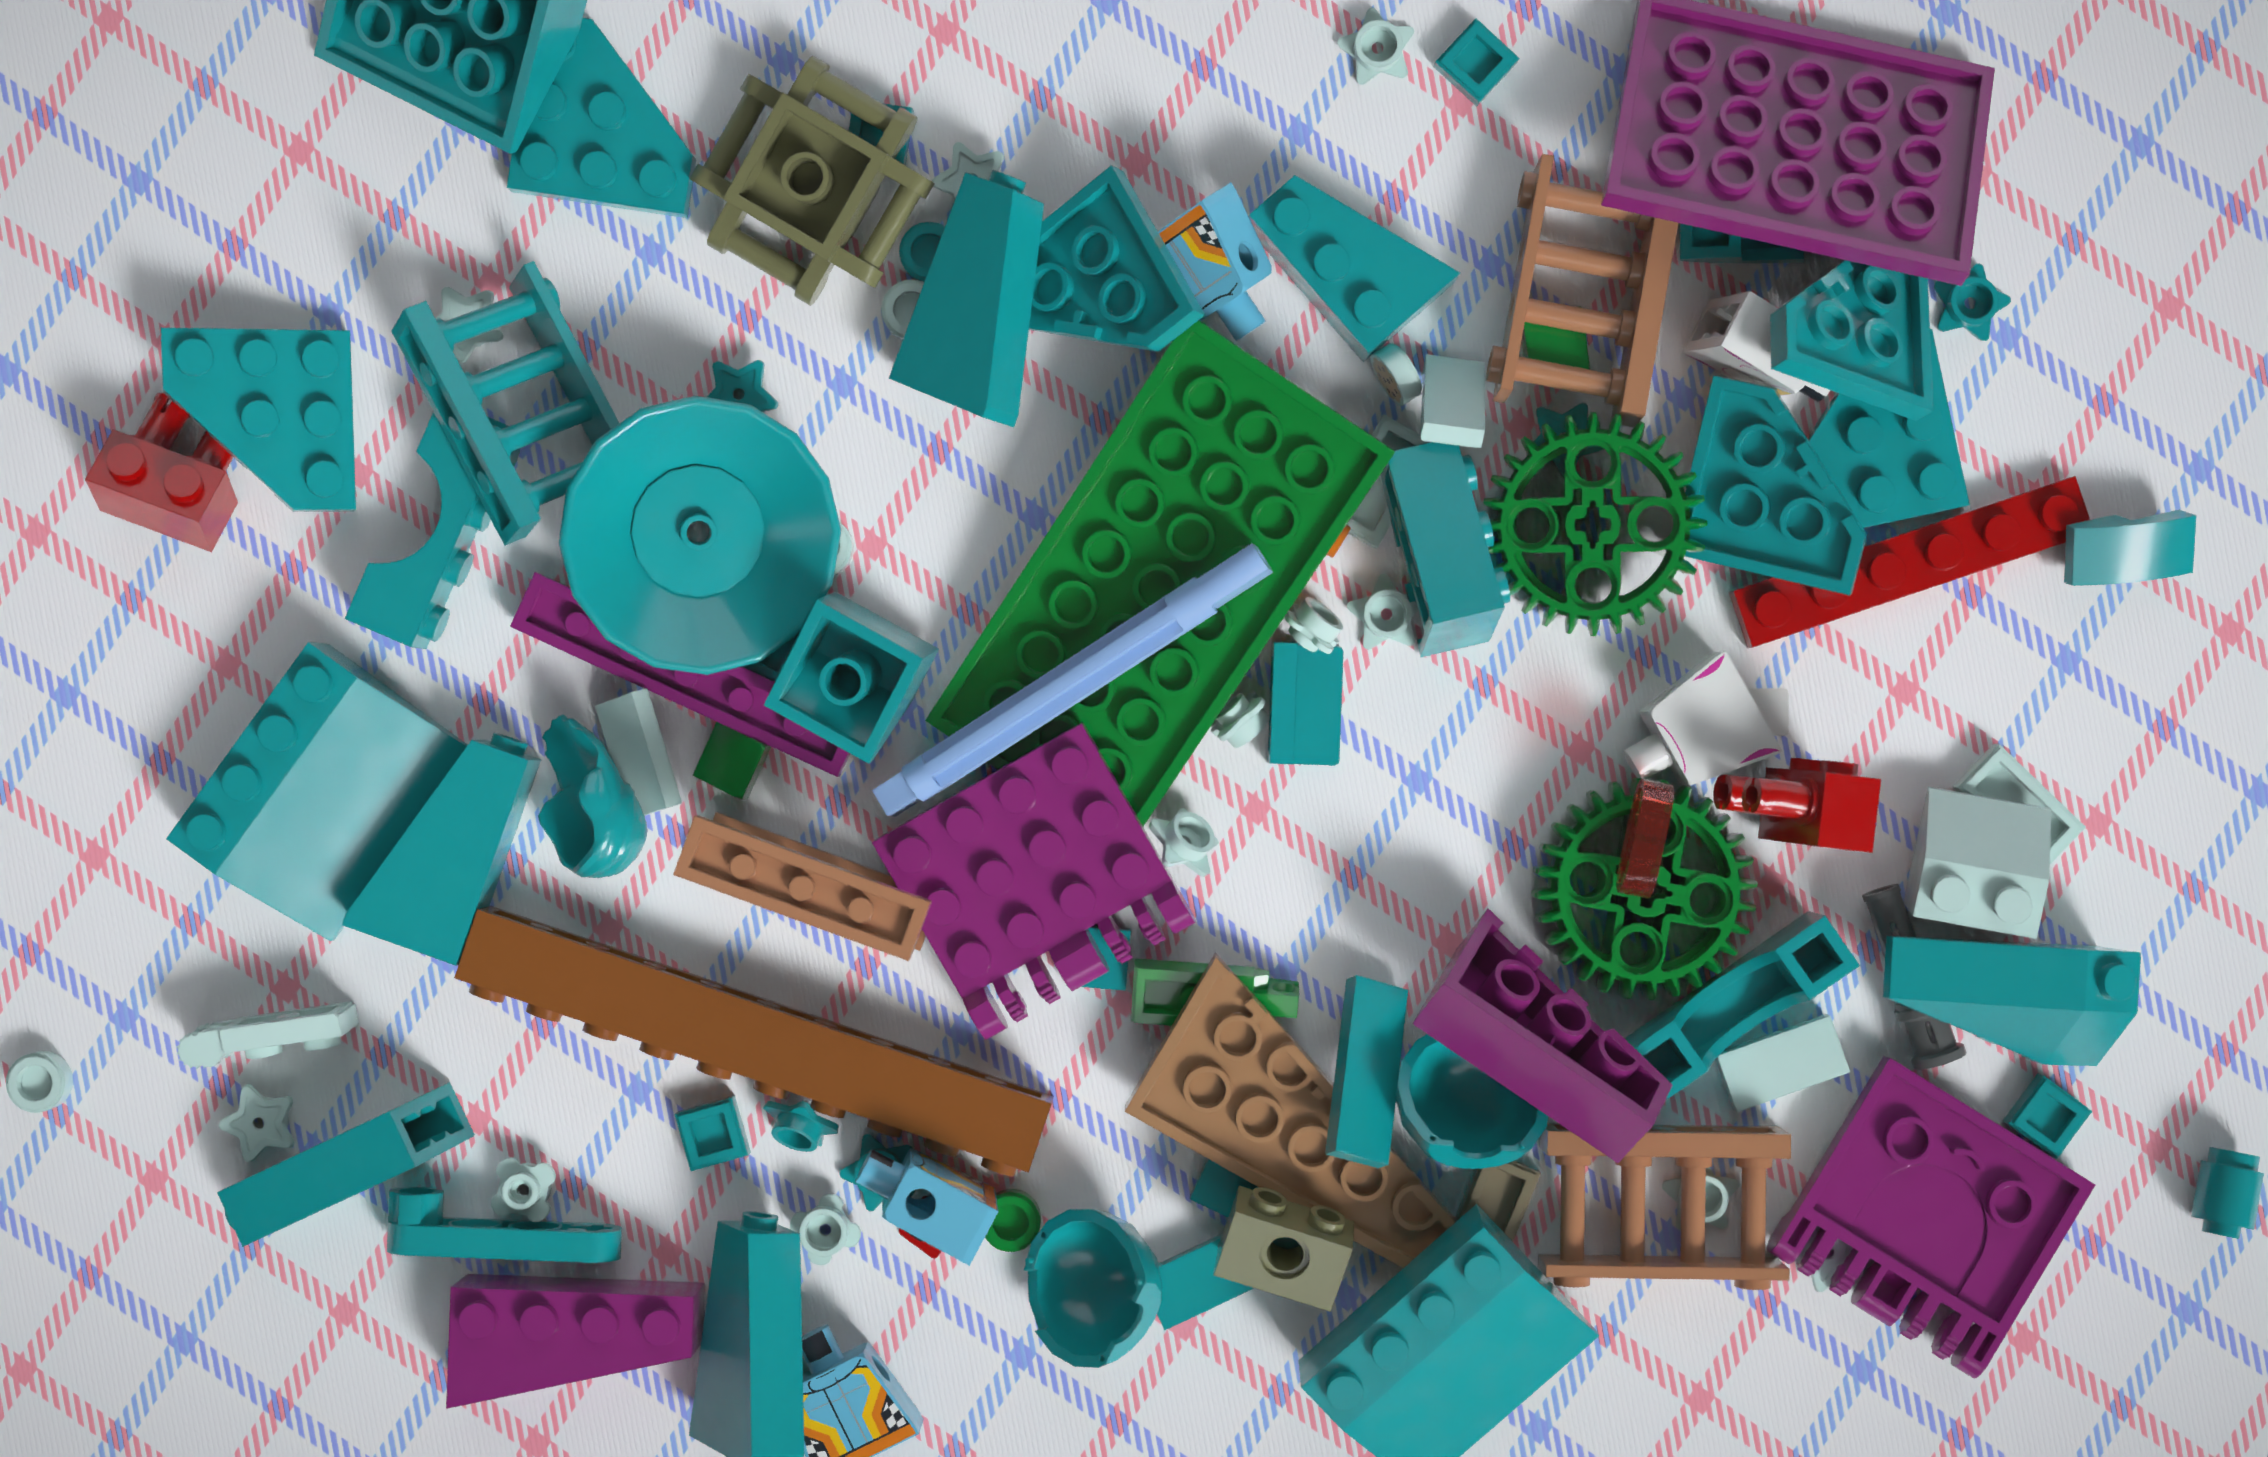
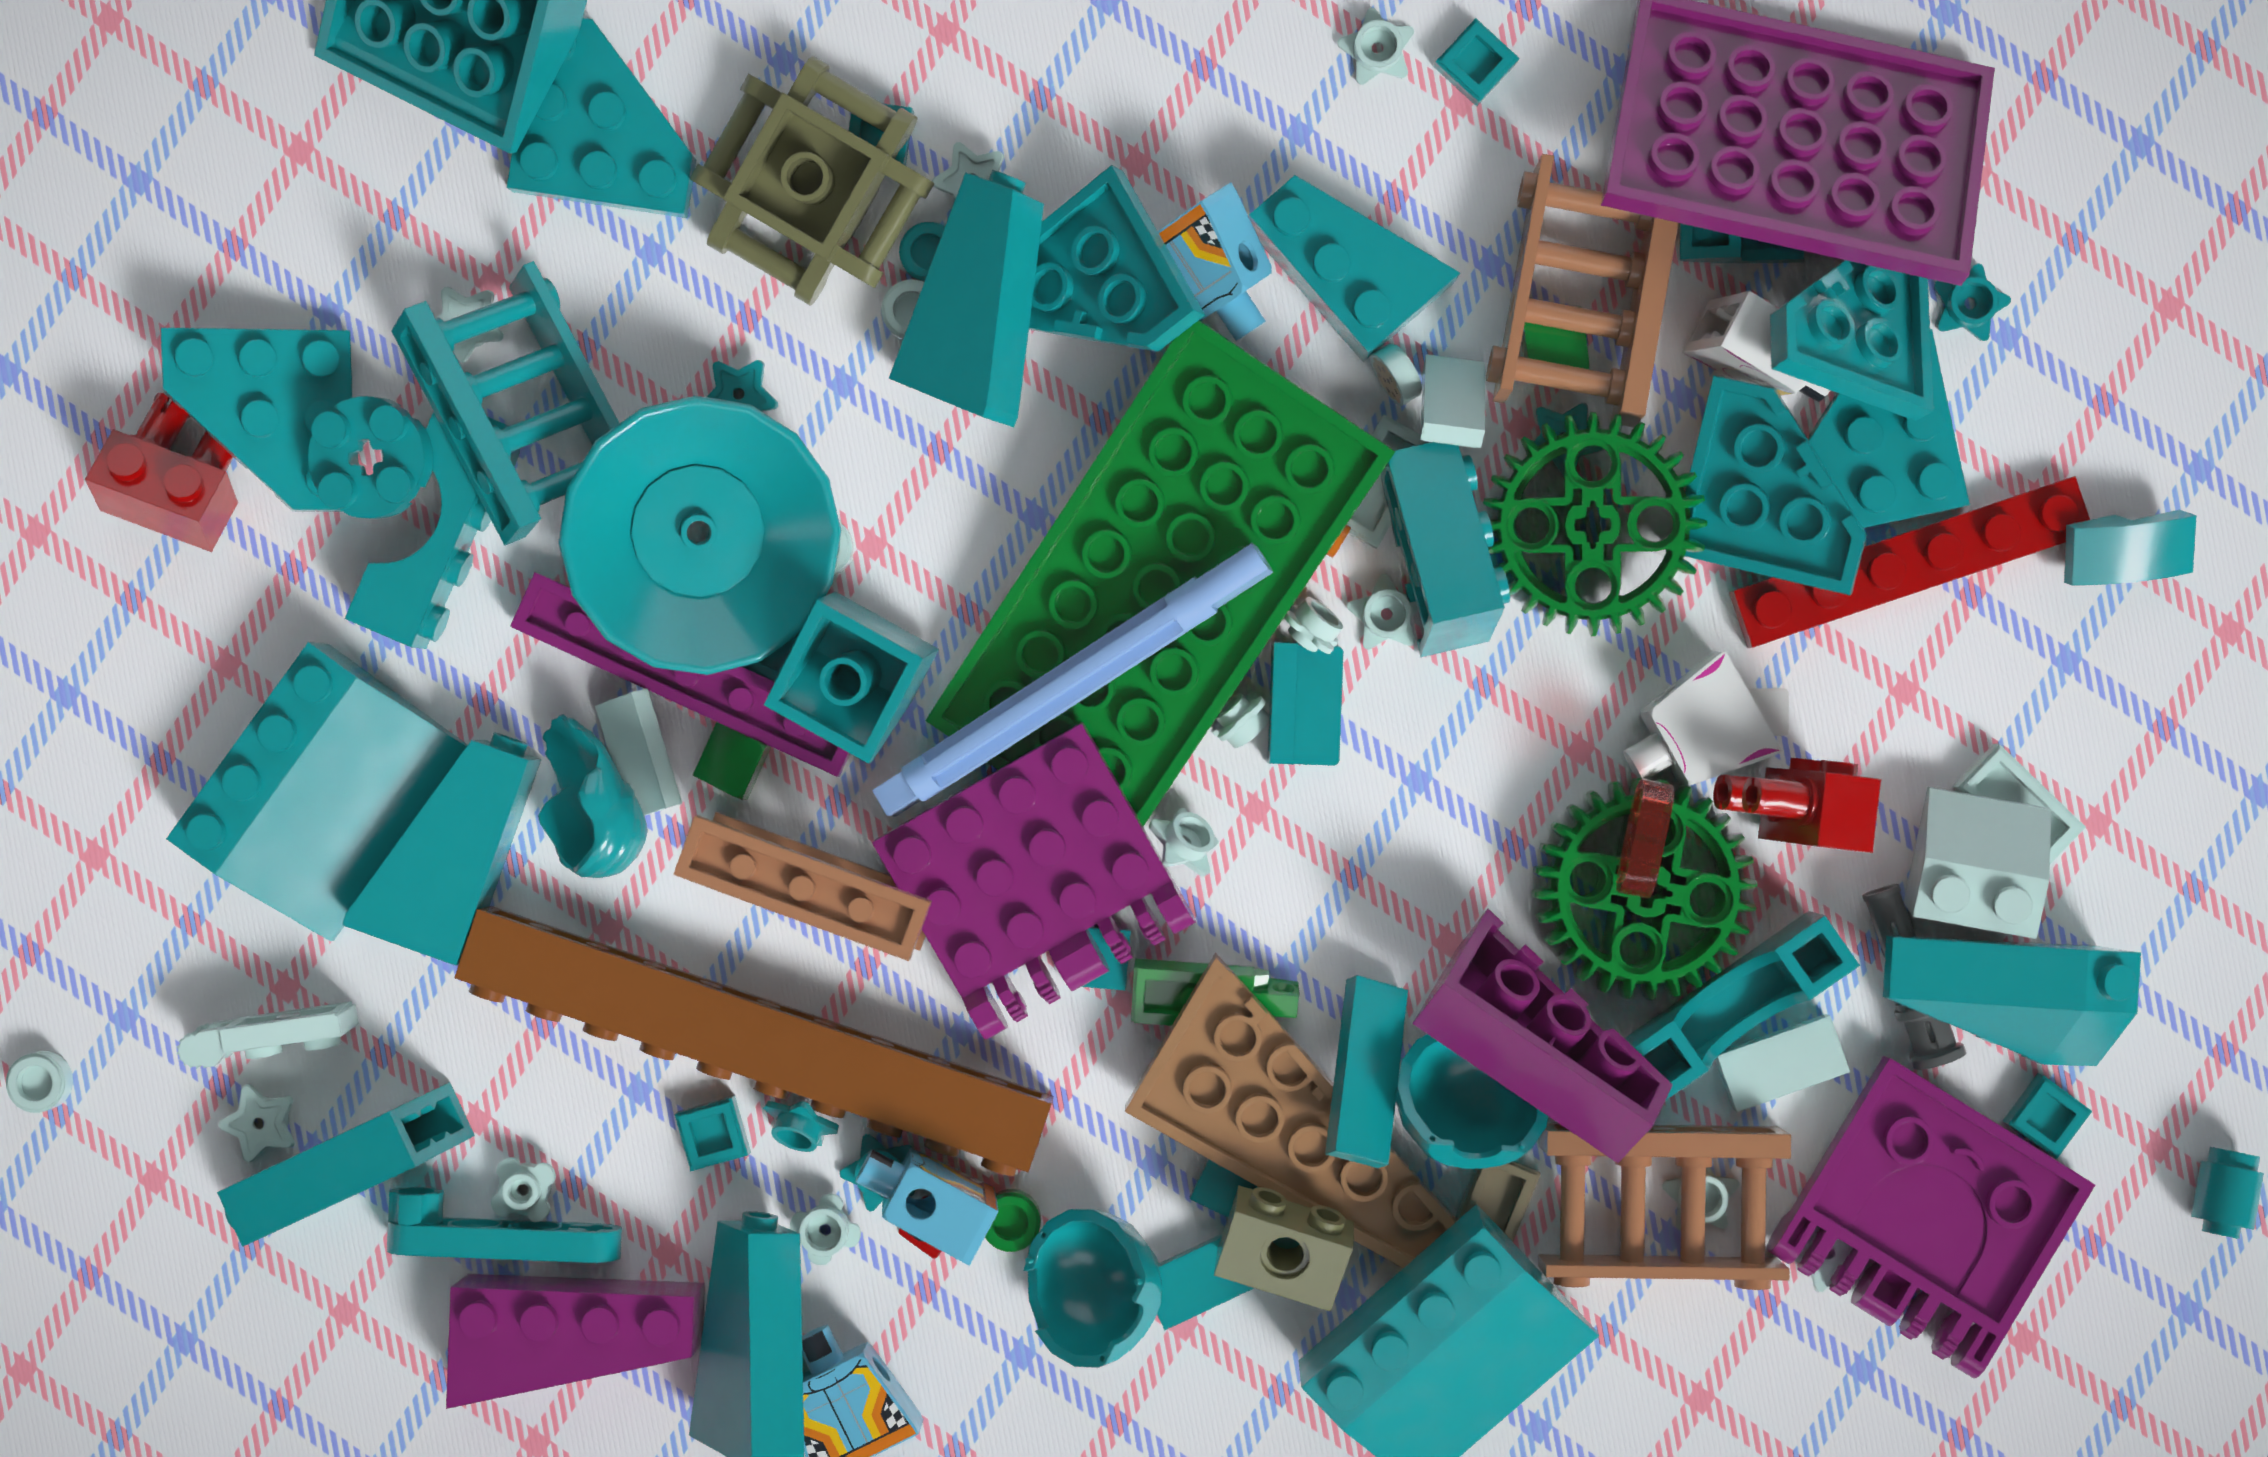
none -> teal plate [308,396,433,519]

